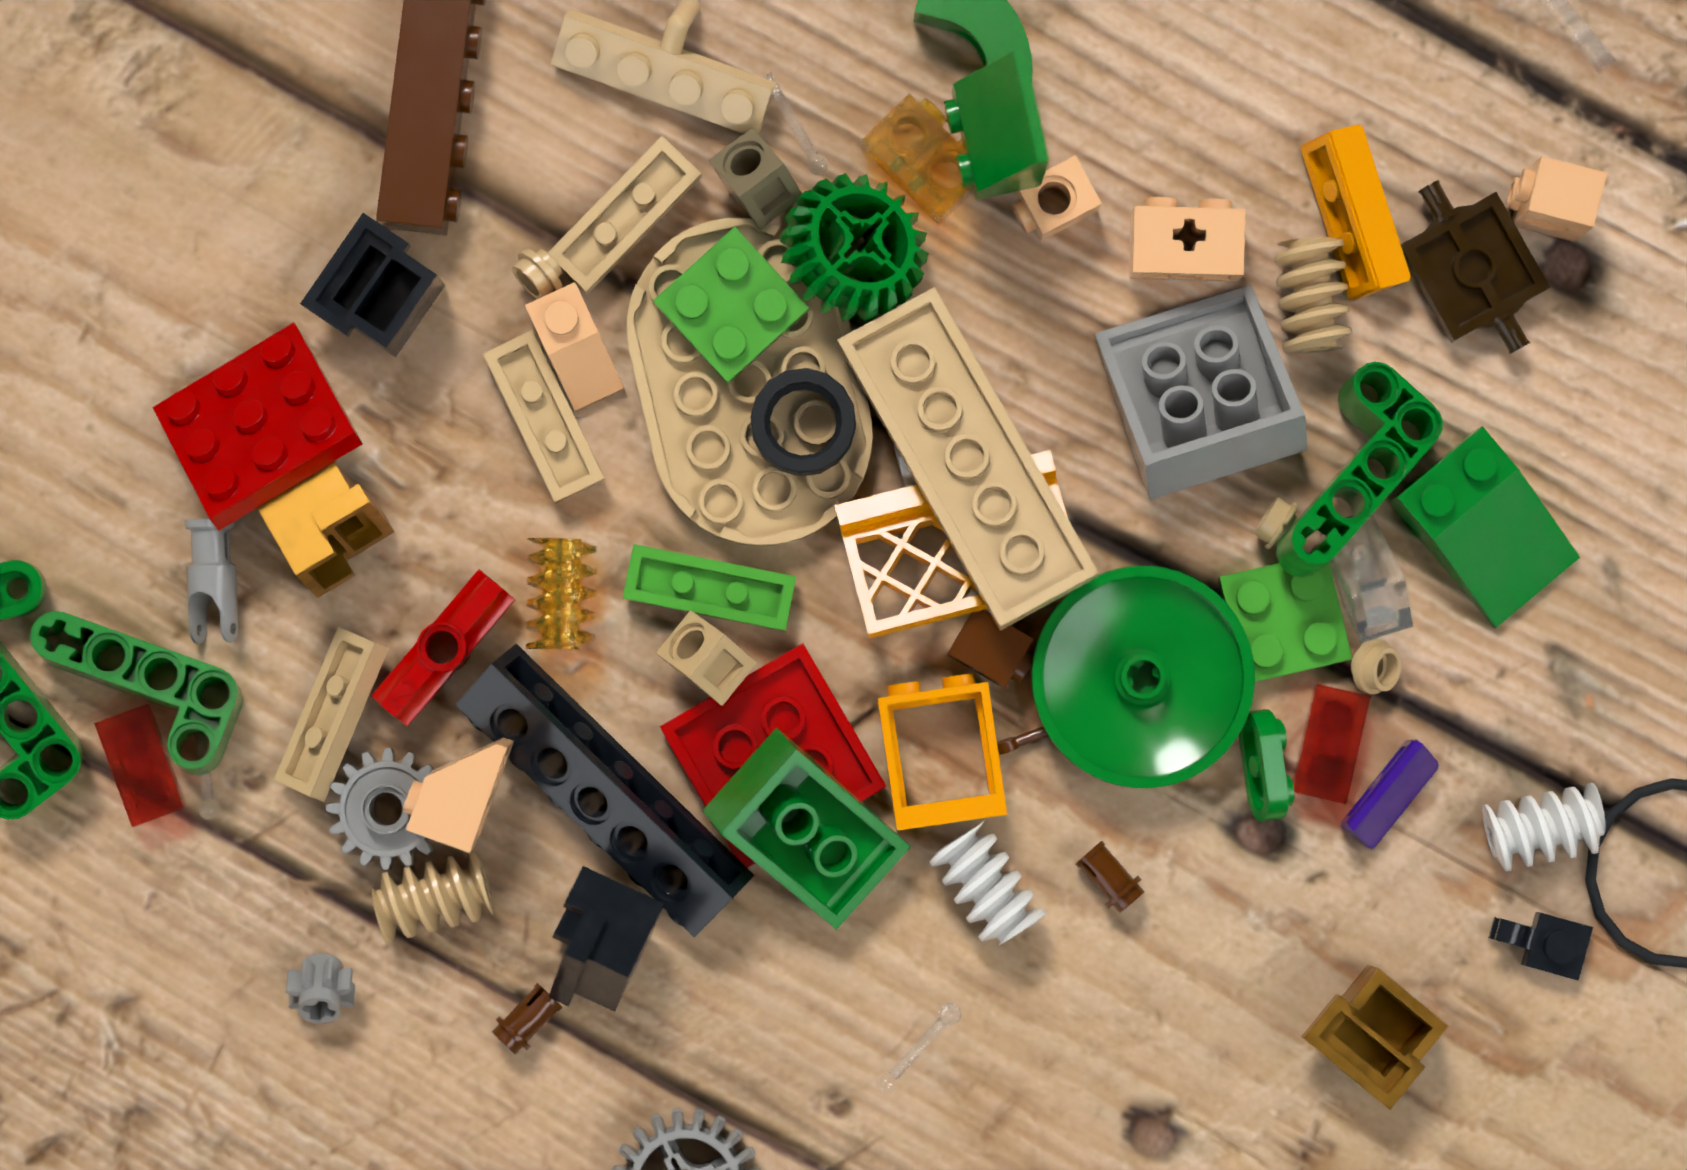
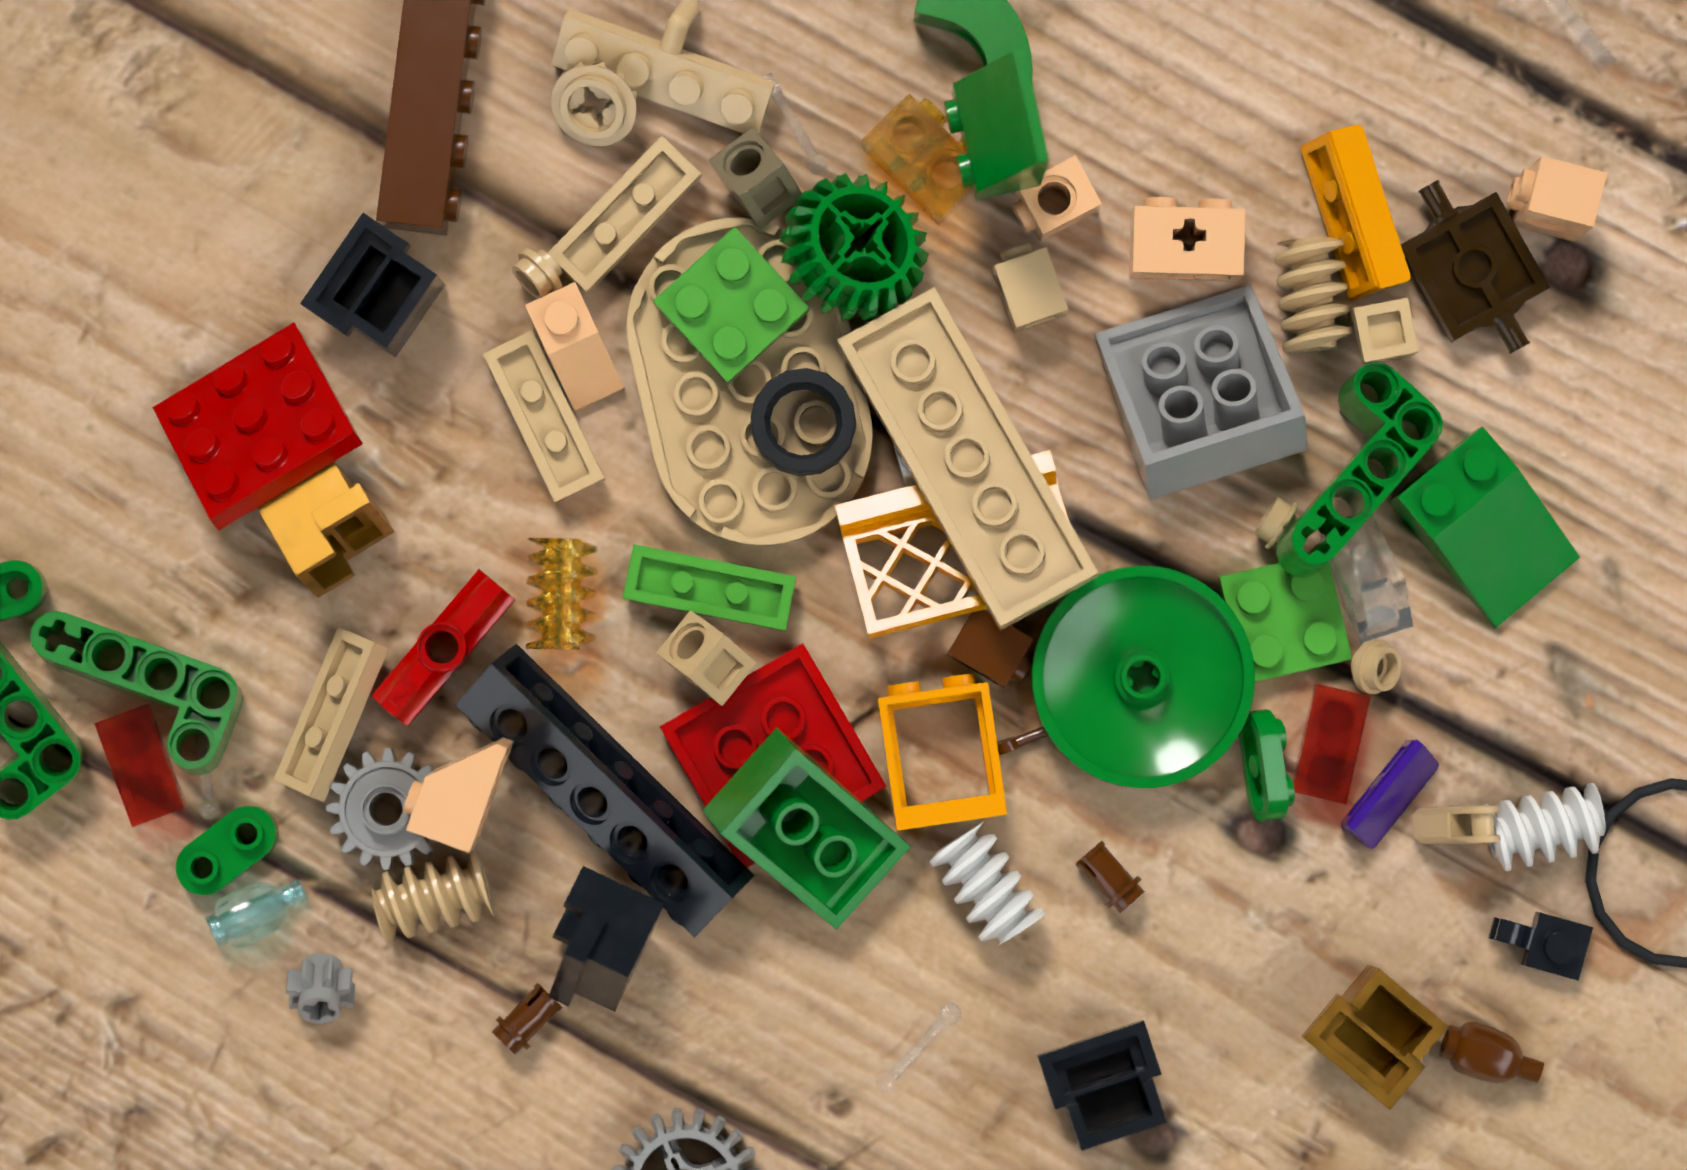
light grey piece [185,518,239,644] -> none
none -> green plate [176,806,278,895]
none -> clear light blue plant [205,879,308,948]
none -> tan gear [551,61,639,147]
none -> tan brick [992,243,1069,334]
none -> black plate [1037,1020,1167,1151]
none -> tan panel [1346,297,1419,364]
none -> tan bar [1412,805,1501,845]
none -> reddish brown plant [1439,1022,1544,1083]

